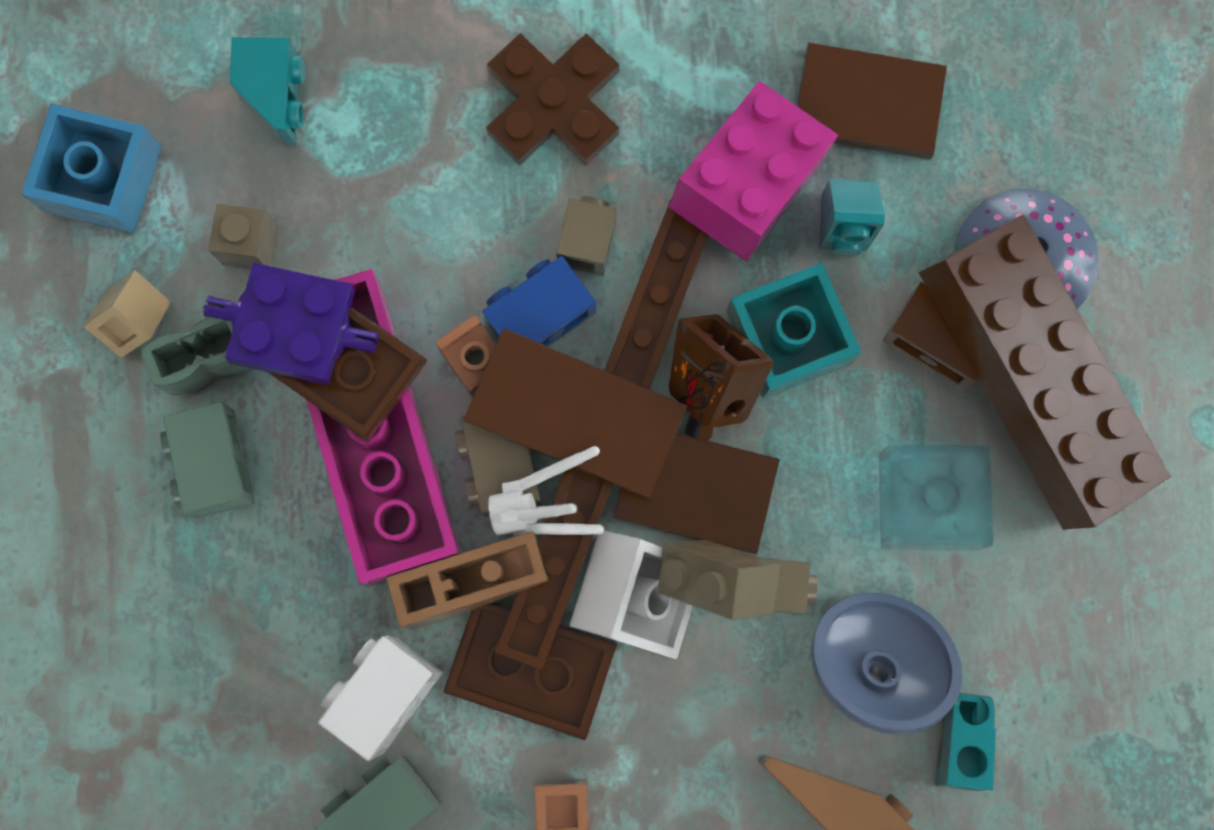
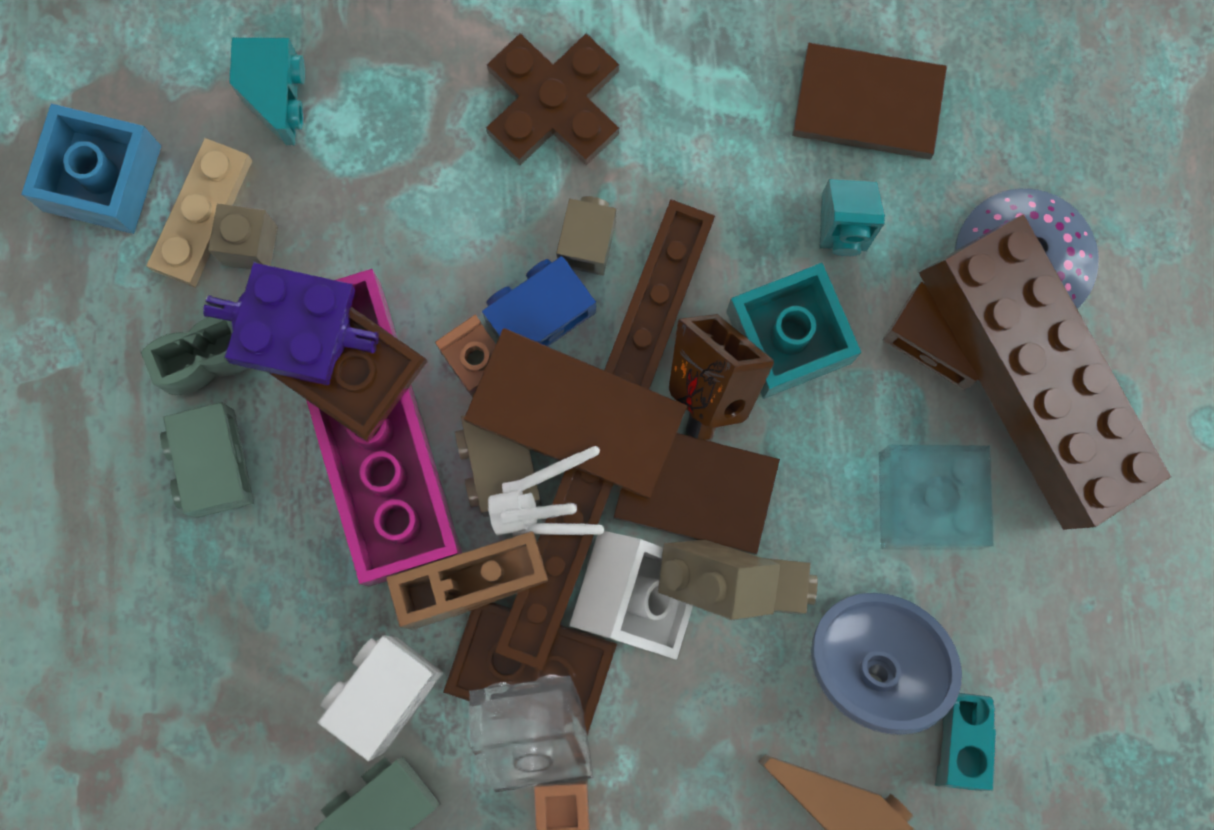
tan panel [83,270,170,358] -> none
dark pink brick [668,80,838,262] -> none
none -> tan plate [146,138,252,287]
none -> clear slope [469,675,594,792]

